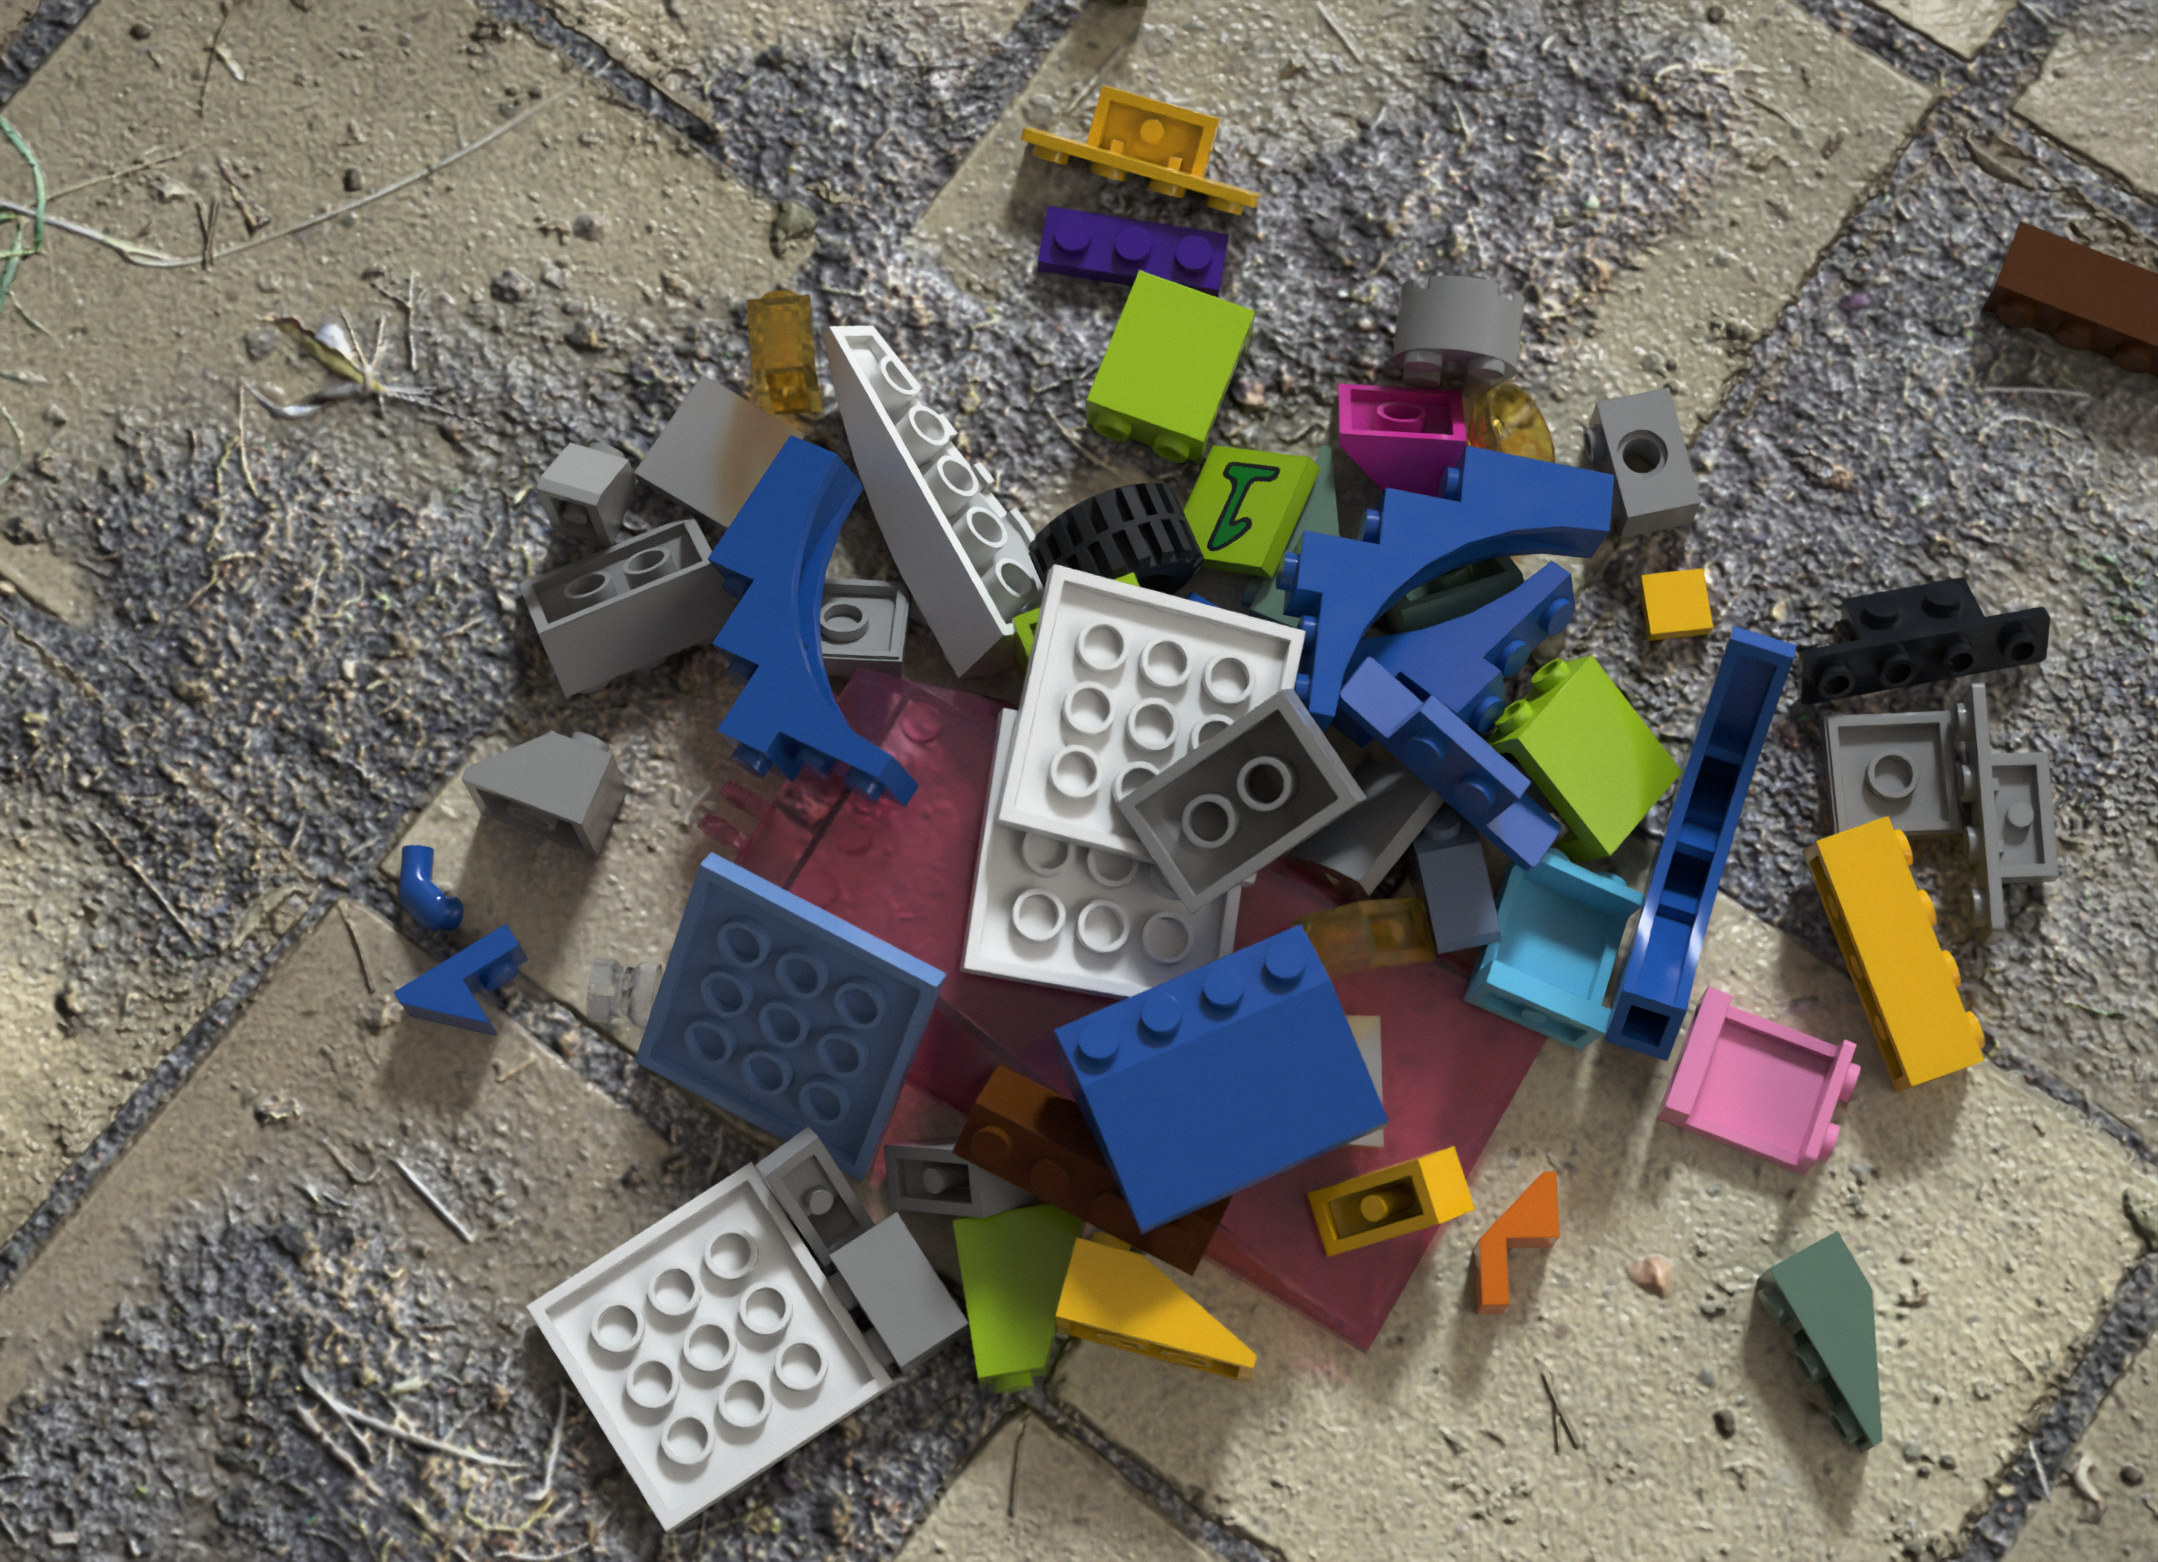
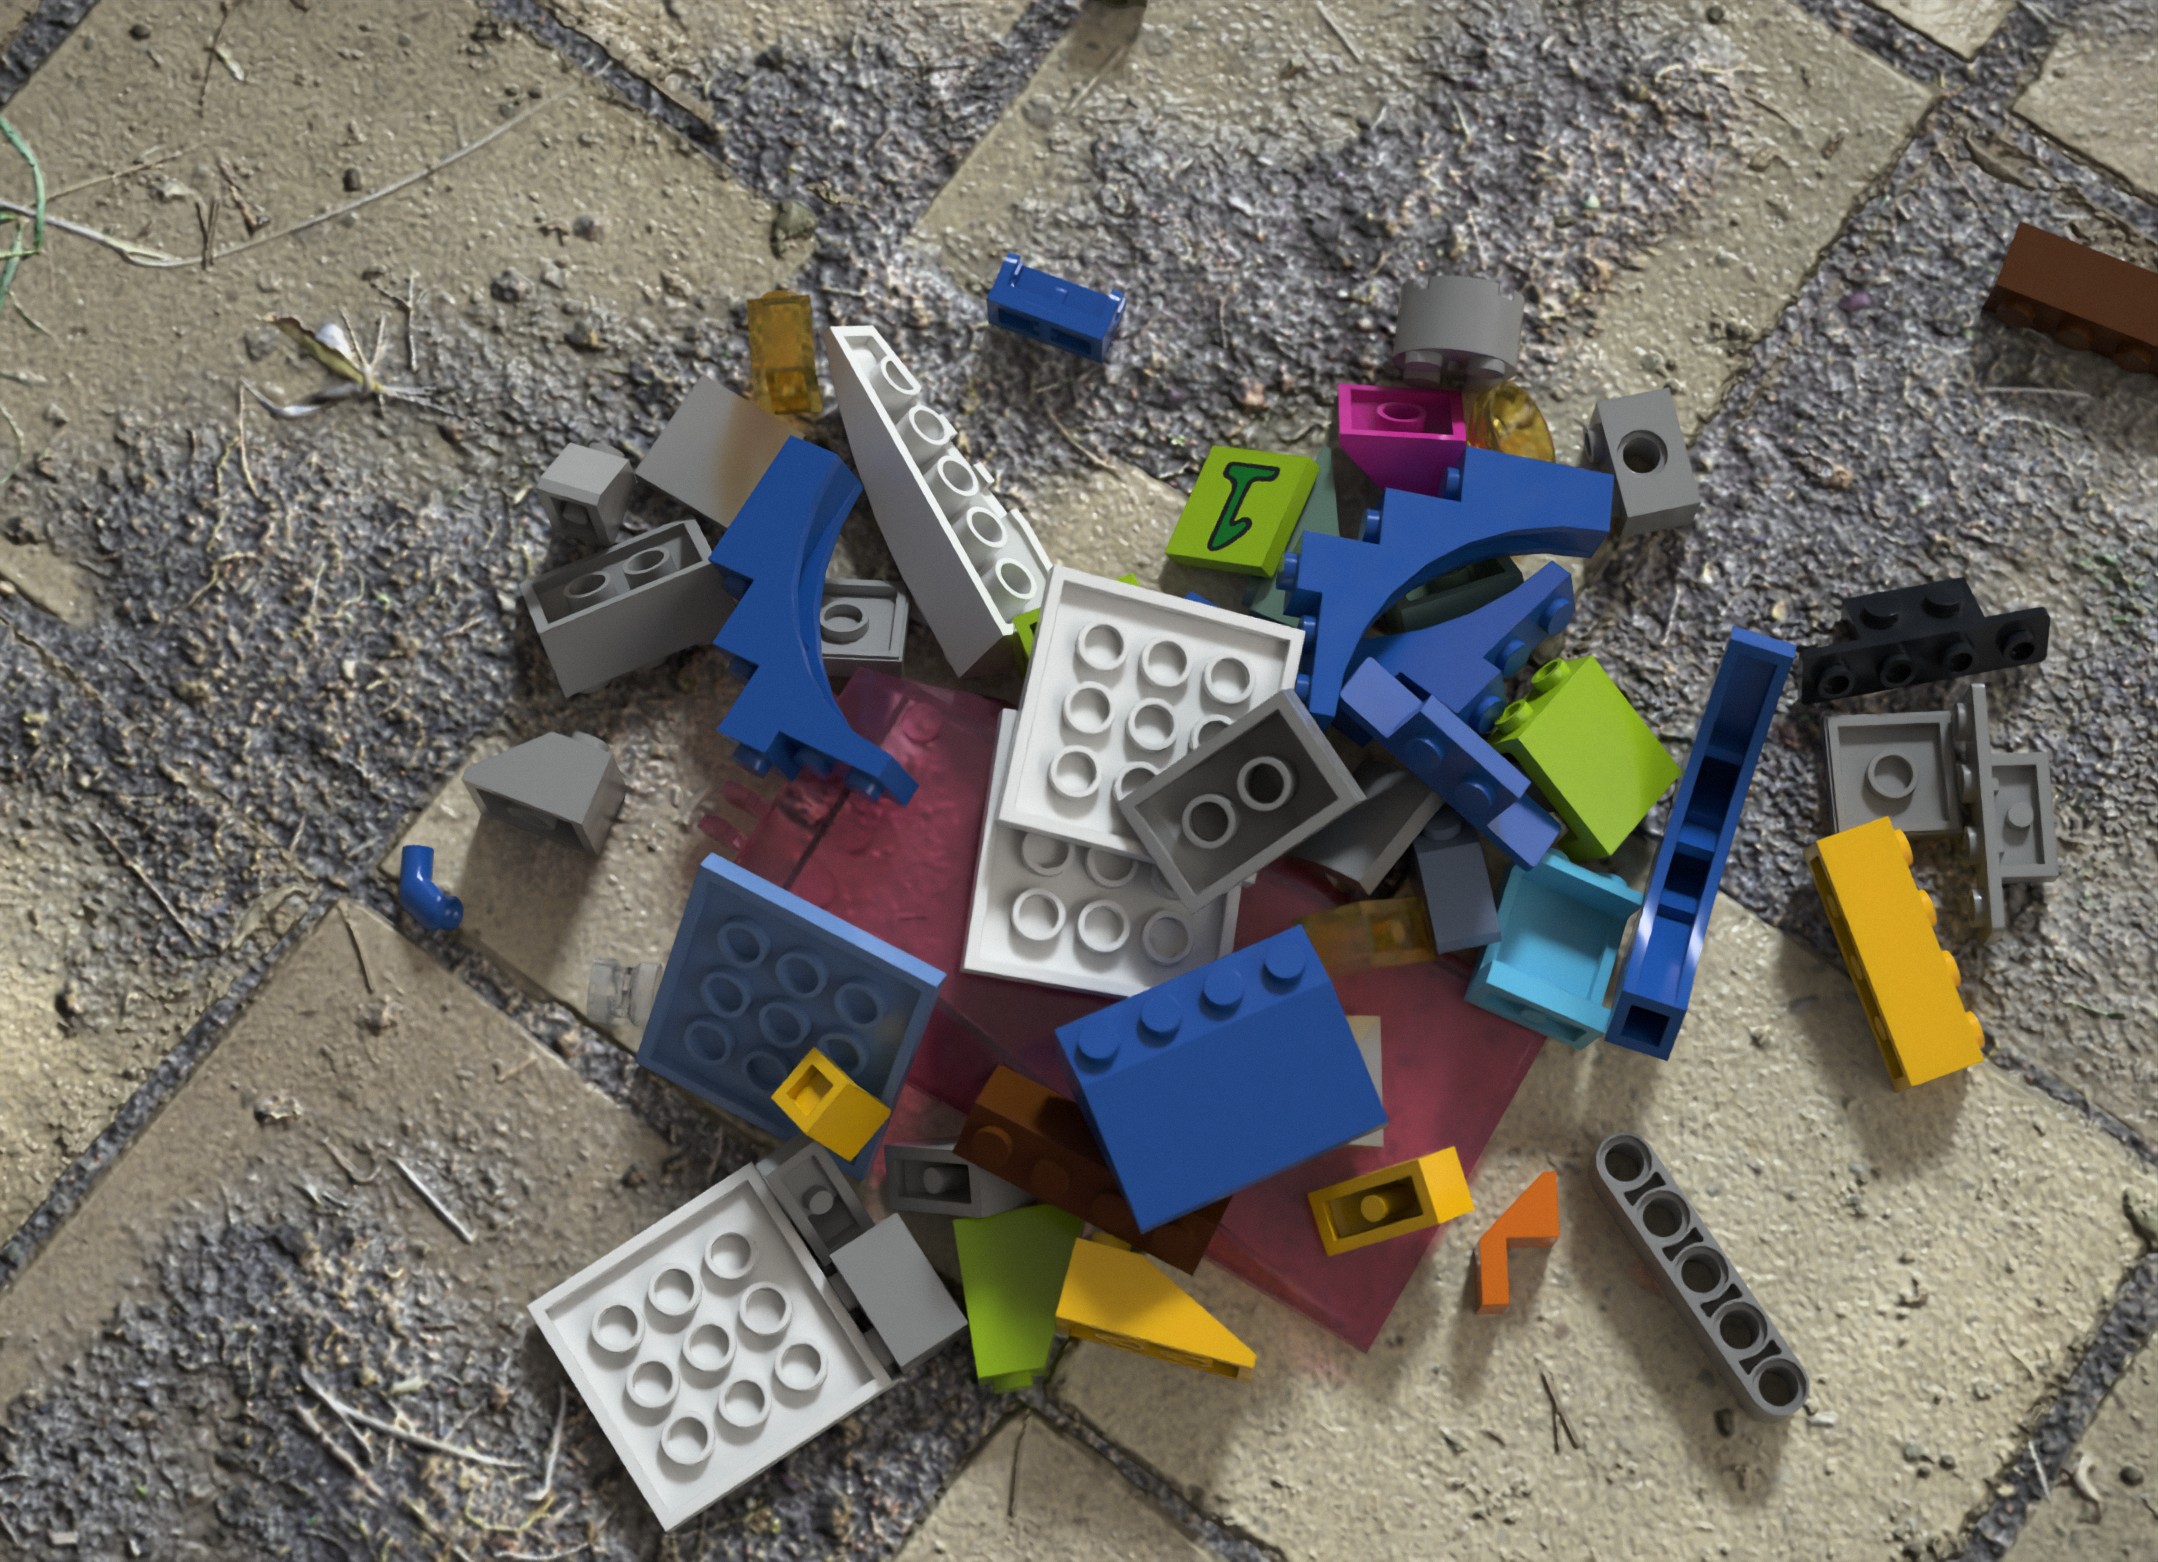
blue slope [393,924,529,1036] -> none
yellow bracket [1020,85,1262,215] -> none
black tyre [1028,482,1204,595] -> none
dark purple plate [1037,206,1229,298] -> none
lime panel [1086,270,1255,463] -> none
yellow tile [1638,568,1713,641] -> none
bright pink panel [1656,986,1861,1175] -> none
sand green slope [1758,1231,1883,1453] -> none
none -> yellow panel [771,1047,891,1162]
none -> blue hinge [986,252,1127,364]
none -> light grey beam [1588,1132,1810,1423]

